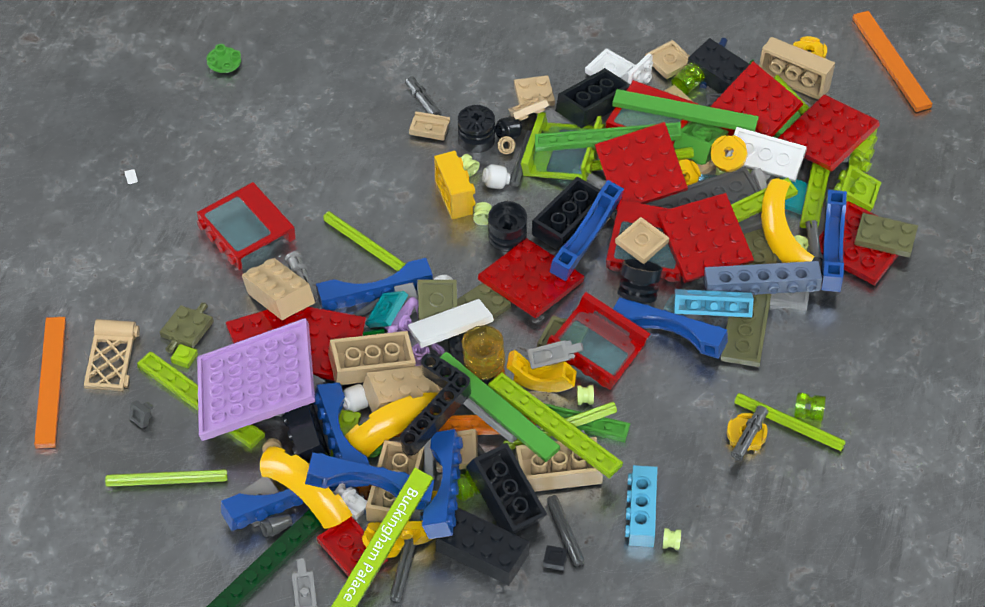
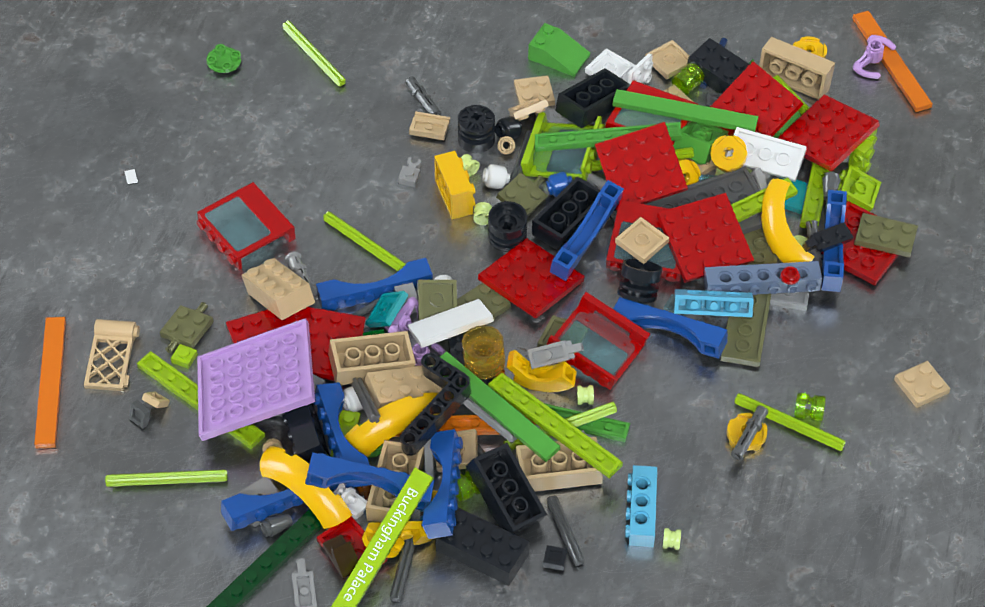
none -> tan tile [141,392,170,408]
none -> axle [282,20,346,87]
none -> dark brown slope [323,535,358,579]
none -> dark grey axle [352,377,380,423]
none -> light grey plate [398,157,421,187]
none -> olive plate [496,173,548,217]
none -> bright green slope [528,23,590,77]
none -> blue head [546,171,573,198]
none -> red plate [780,266,800,285]
none -> black hinge [802,222,854,253]
none -> dark grey cone [822,172,841,200]
none -> lavender piece [853,35,896,79]
none -> tan plate [894,361,950,408]

